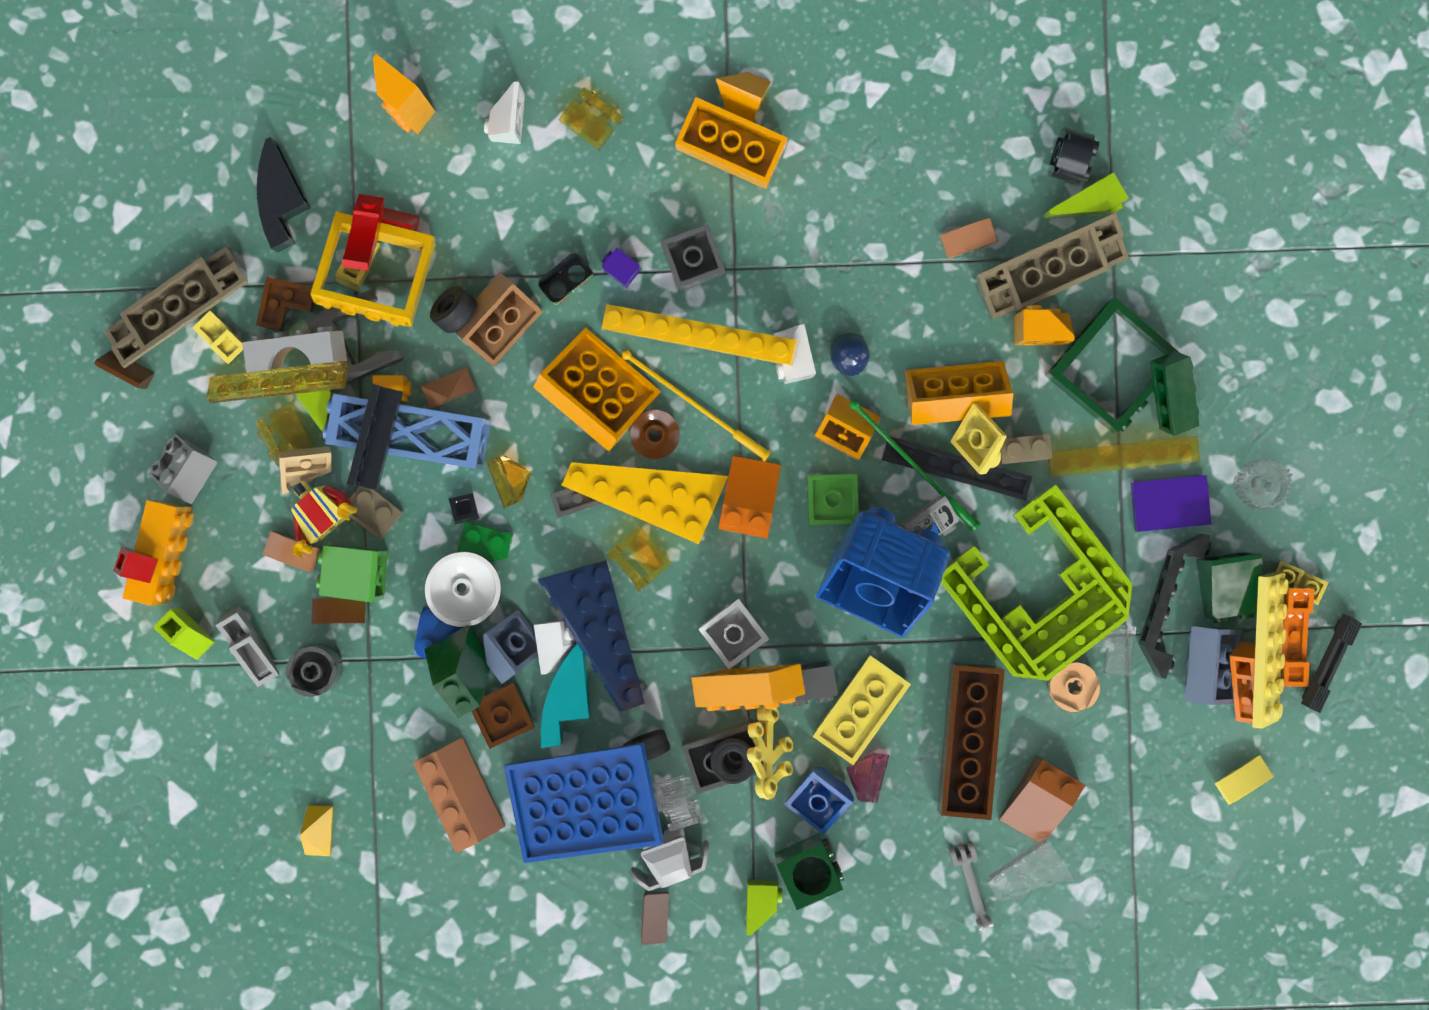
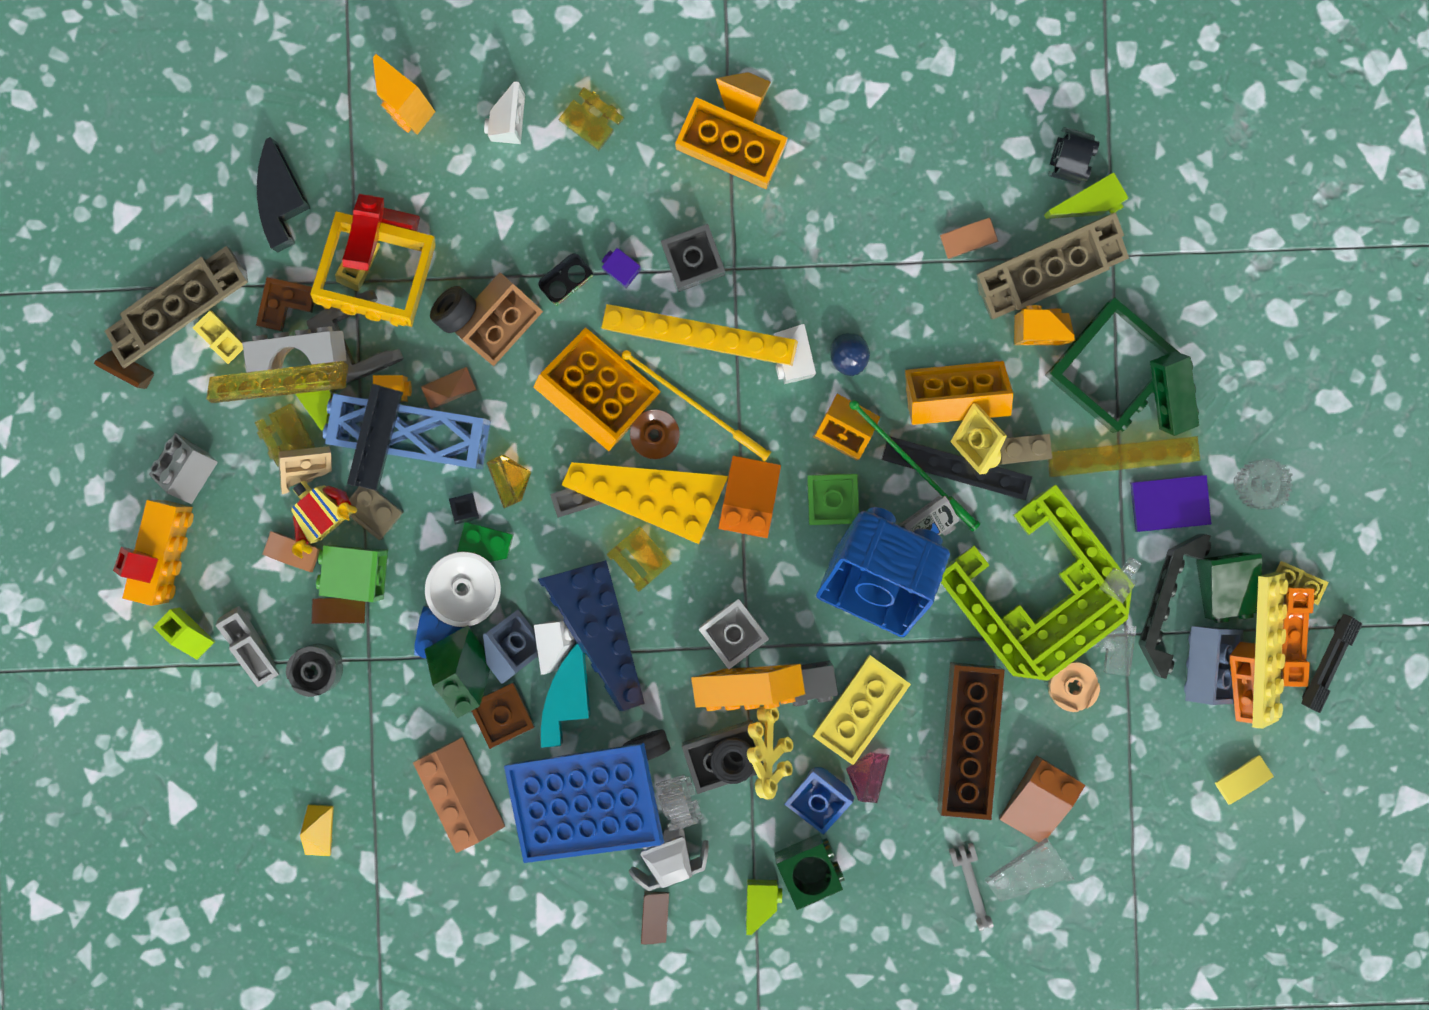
none -> clear plate [1099,557,1142,603]

